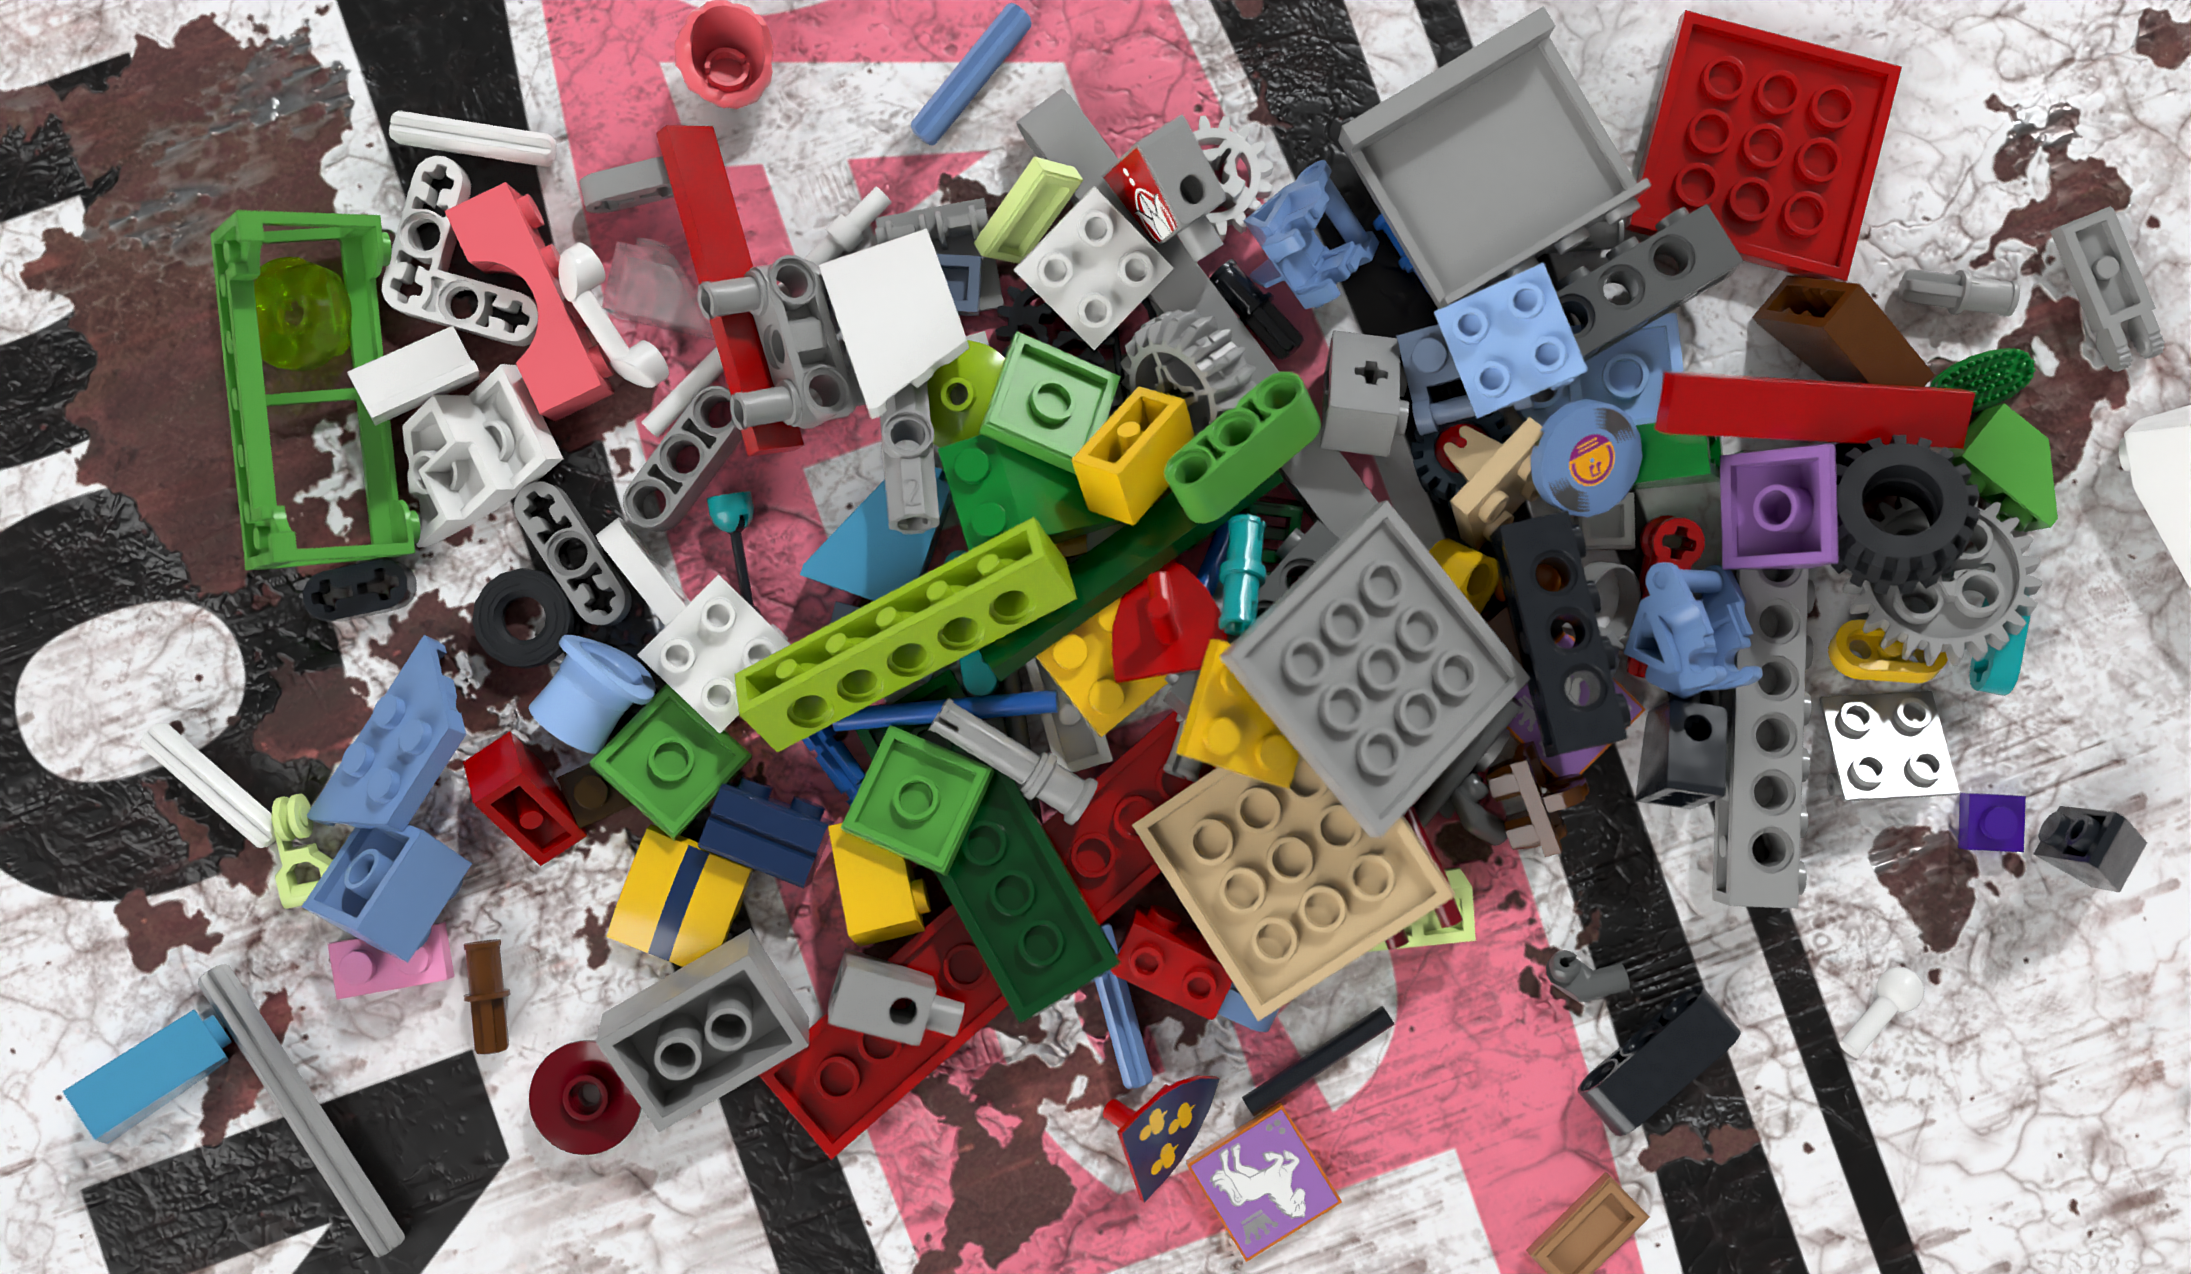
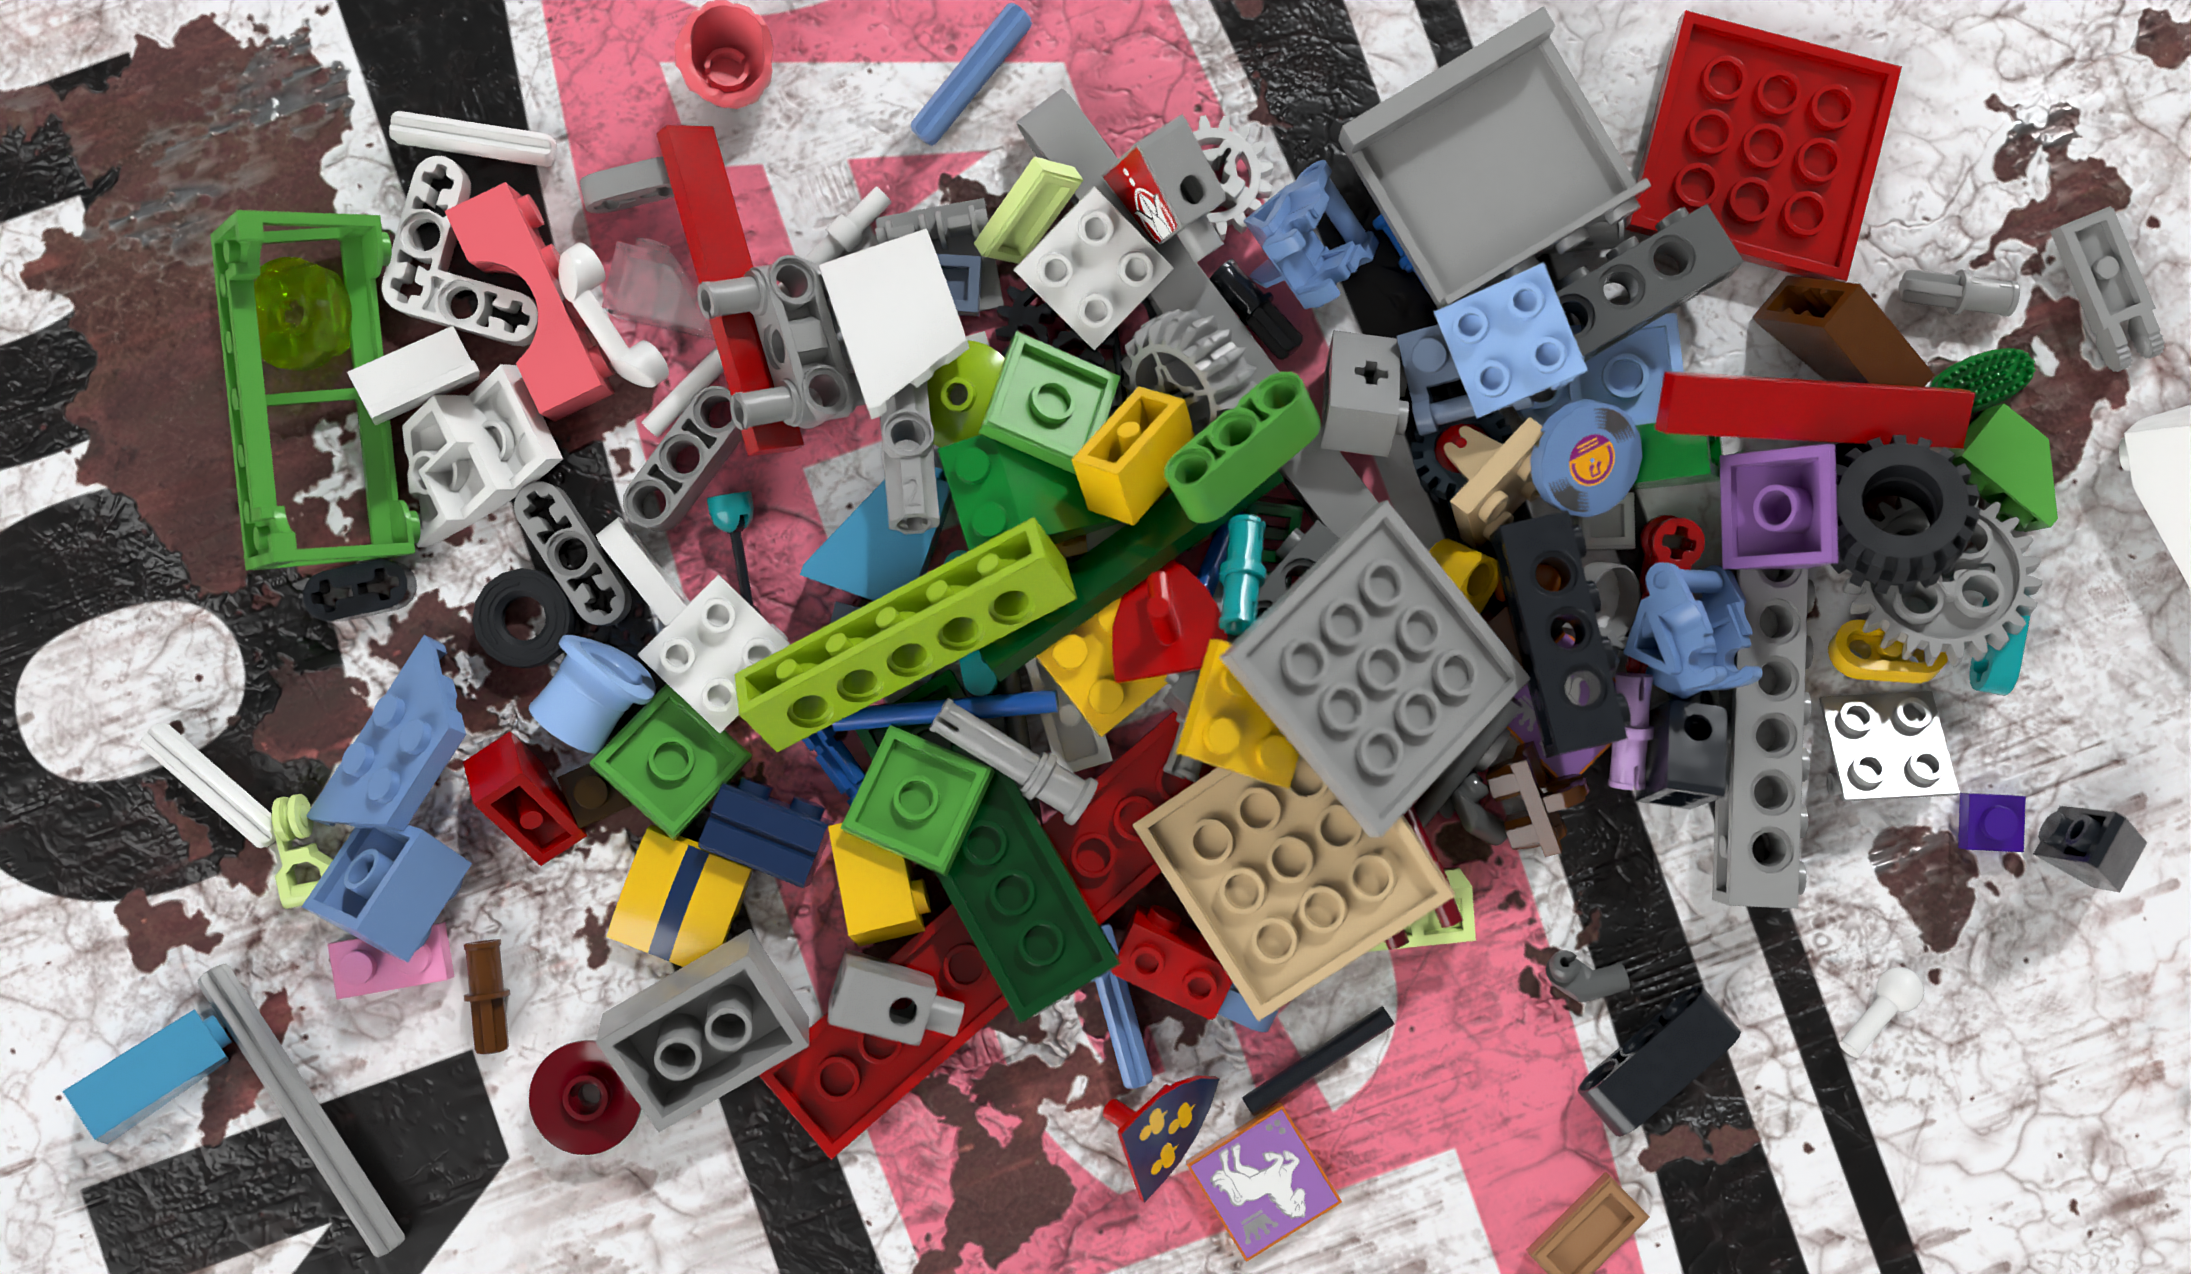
none -> lavender pin [1608,672,1654,790]

